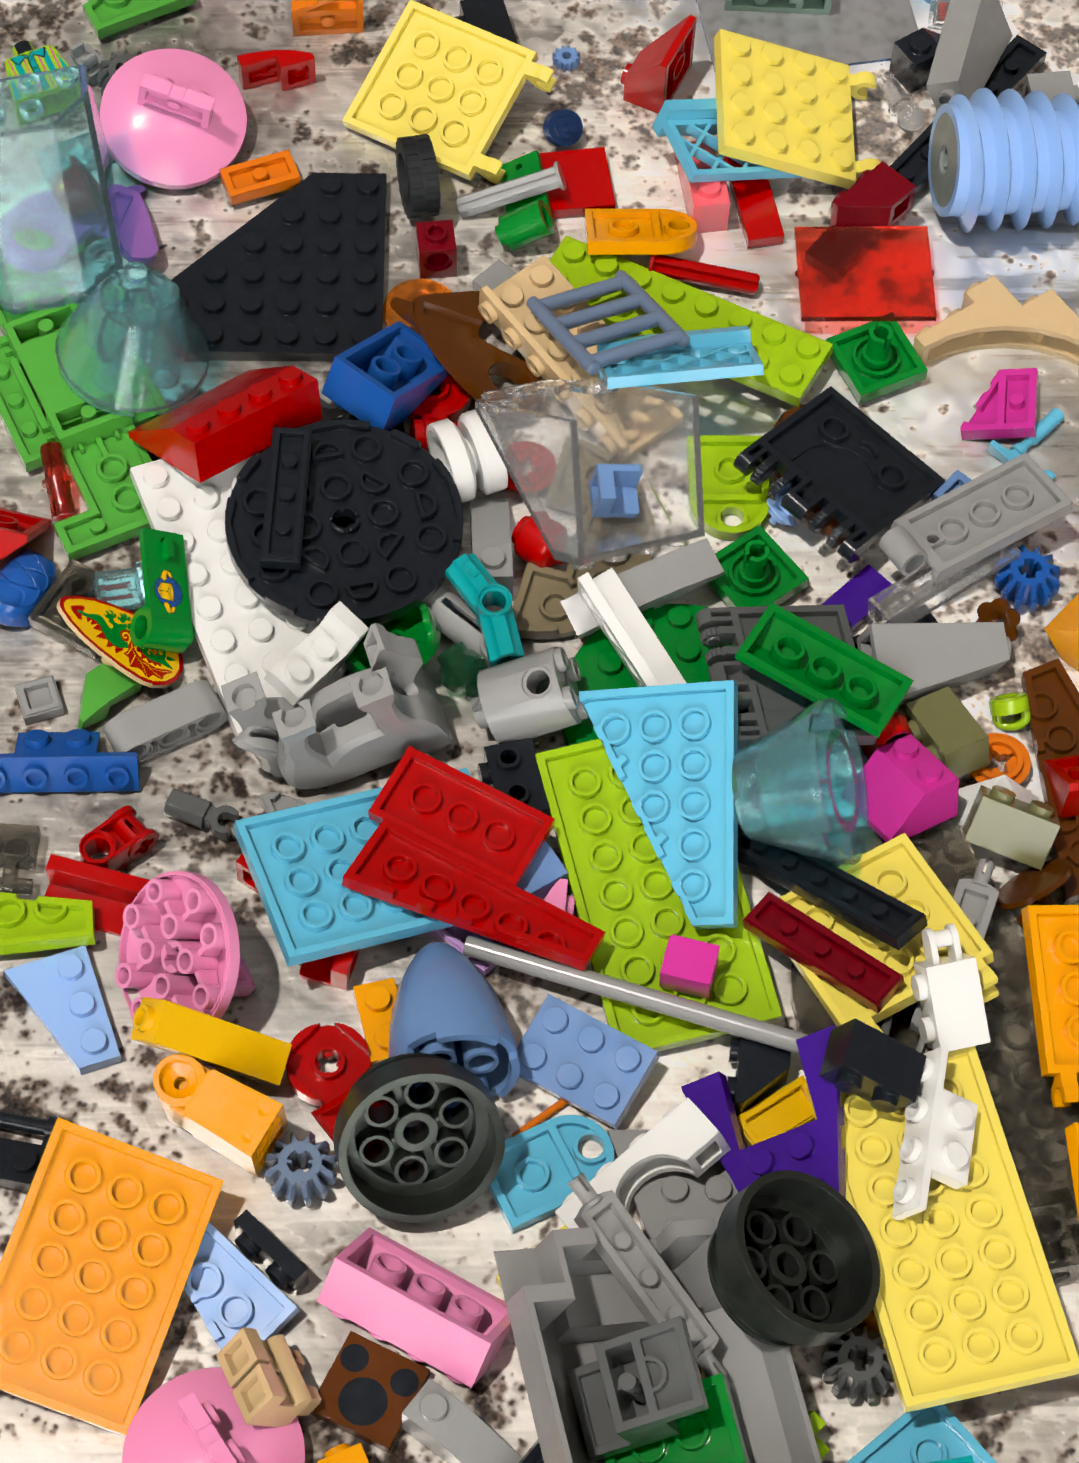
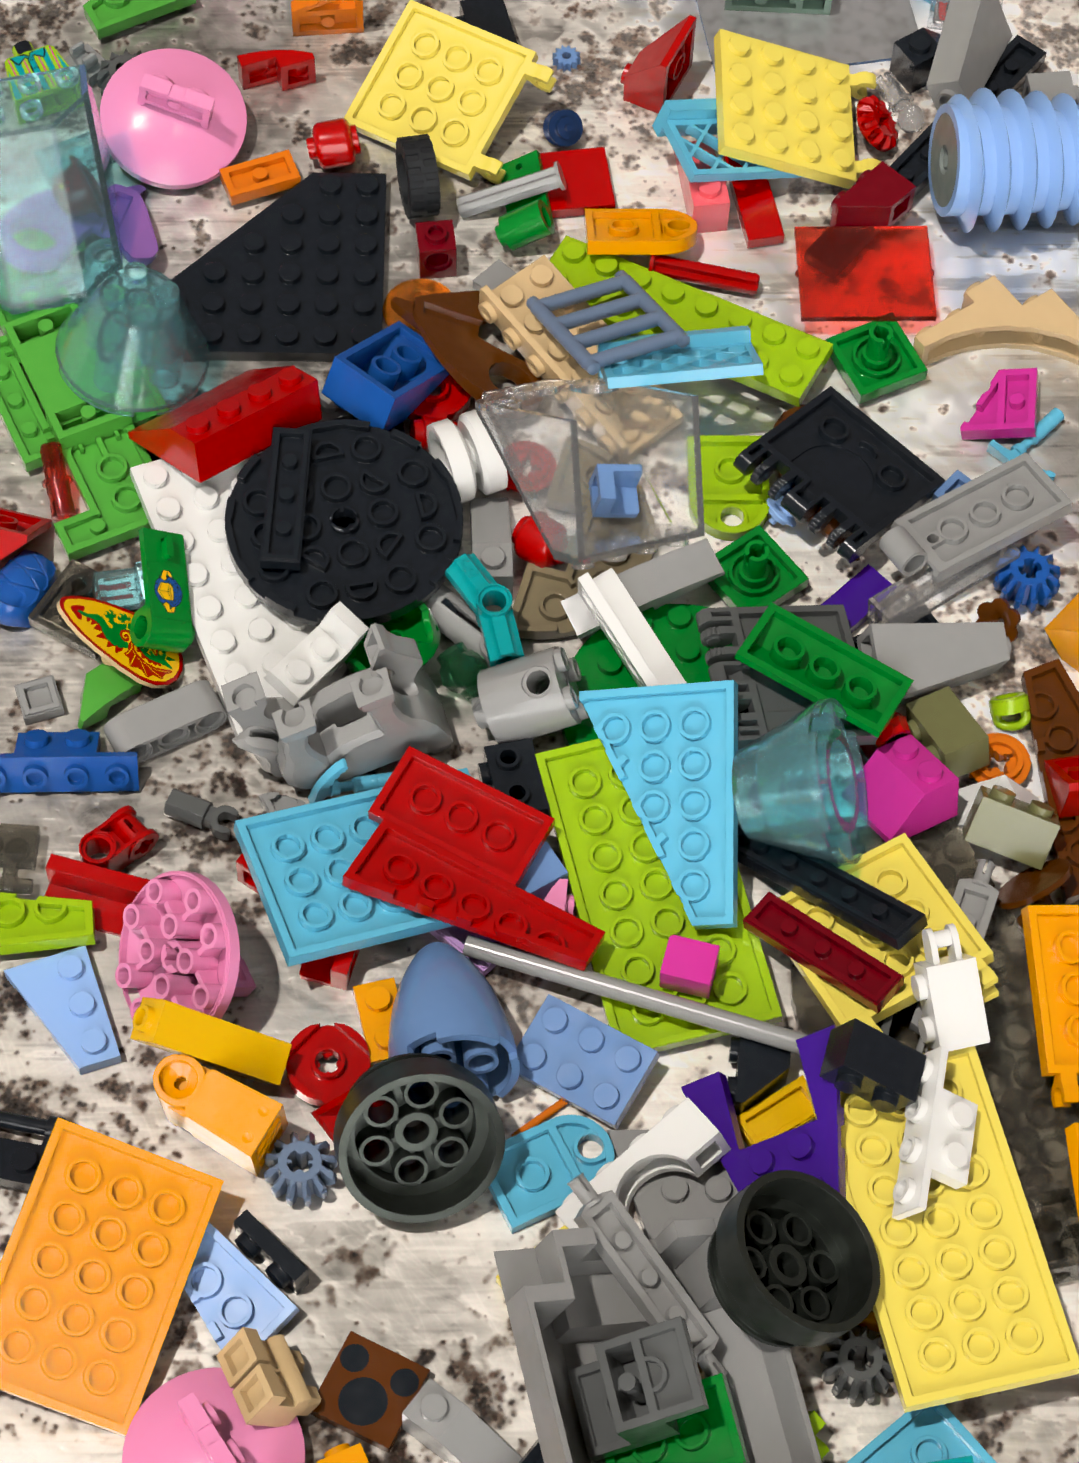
bright pink slope [317,1227,512,1388] -> none
none -> red head [306,118,361,170]
none -> medium azure piece [308,758,392,803]
none -> red gear [857,95,898,152]

